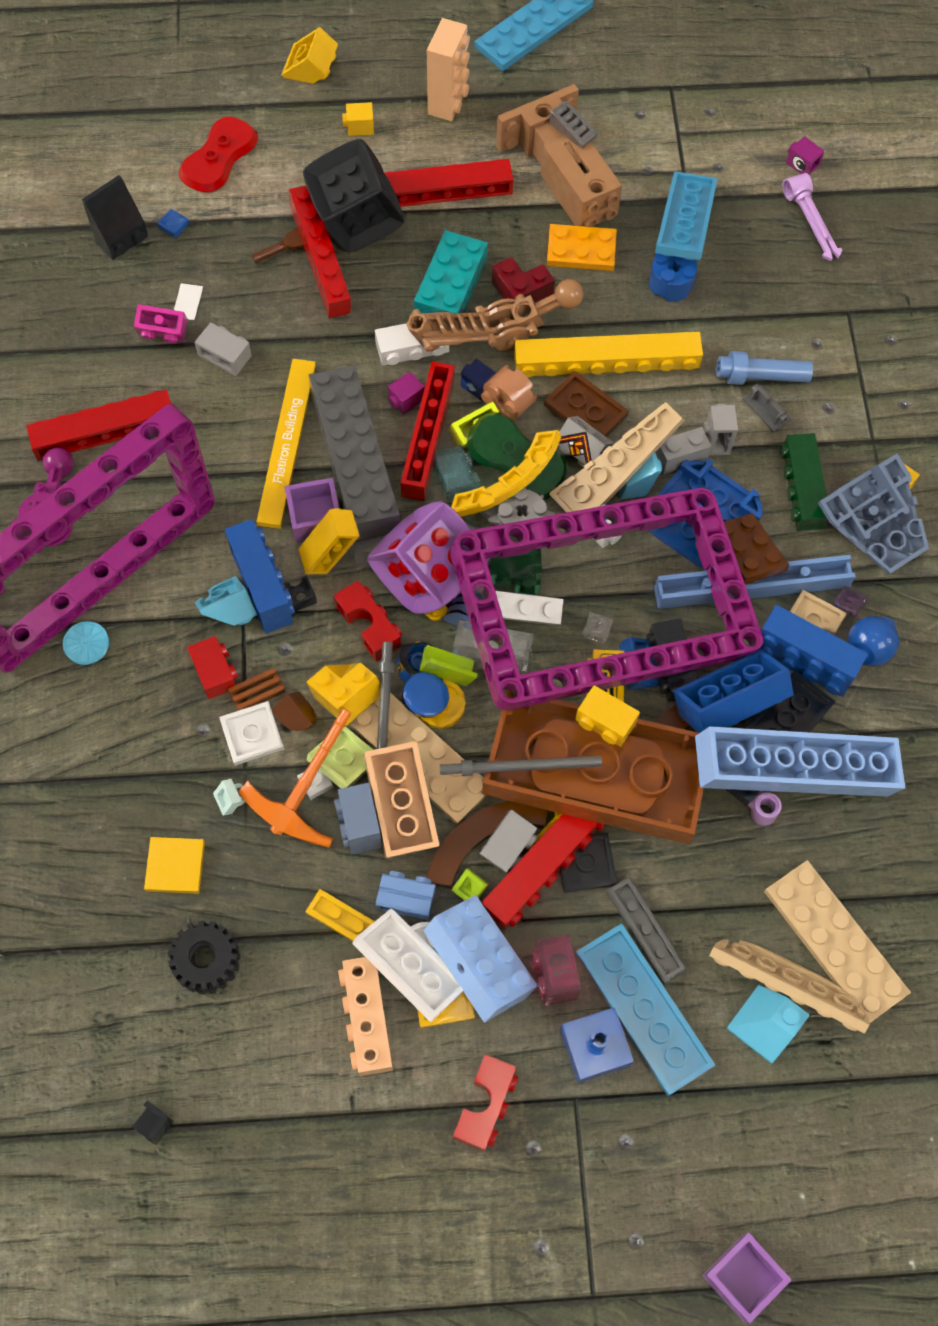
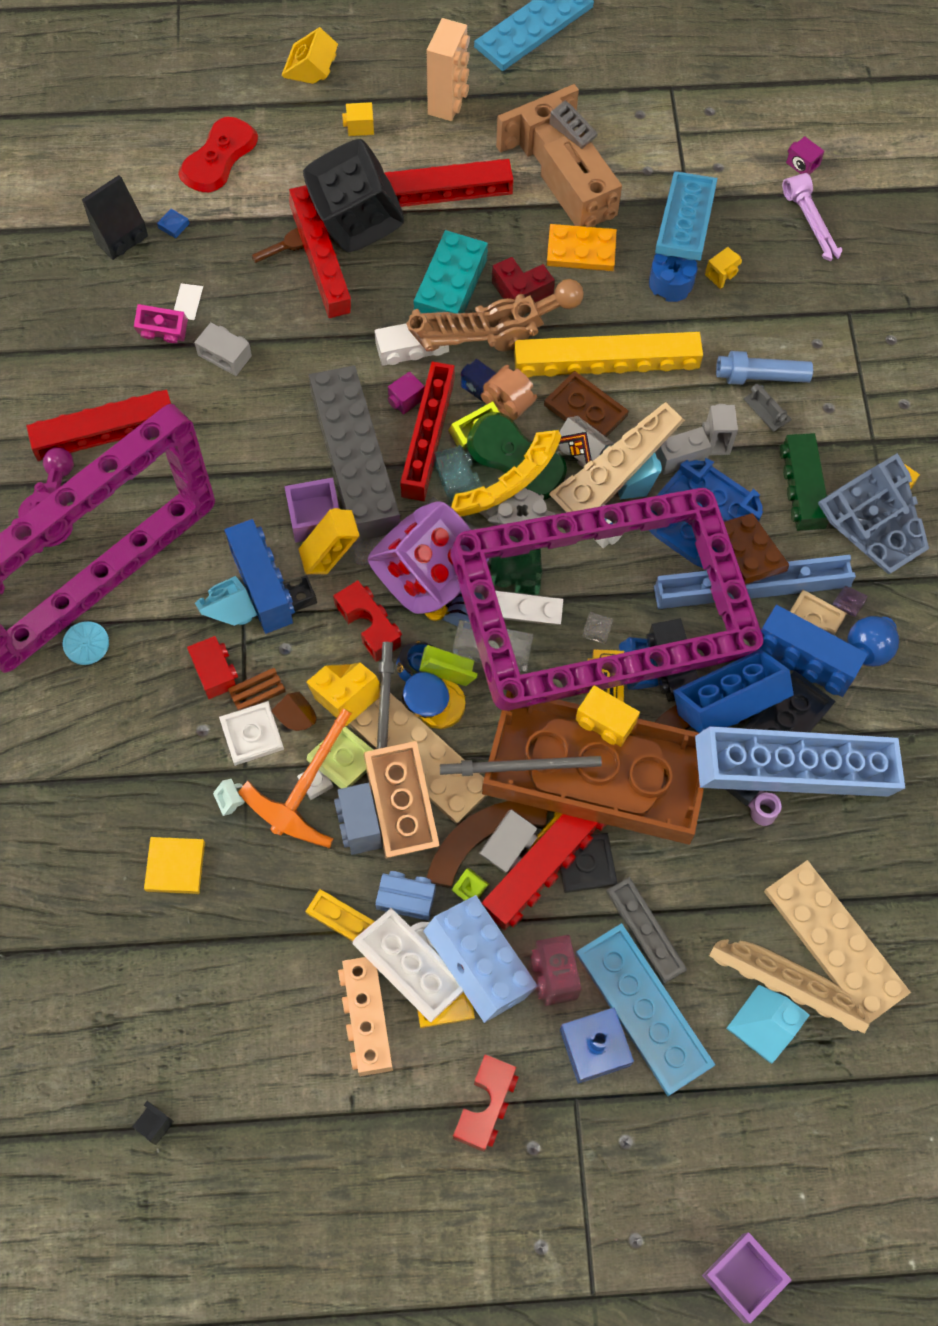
black tyre [168,921,241,994] -> none
yellow tile [256,359,316,529] -> none
none -> yellow brick [705,247,742,289]

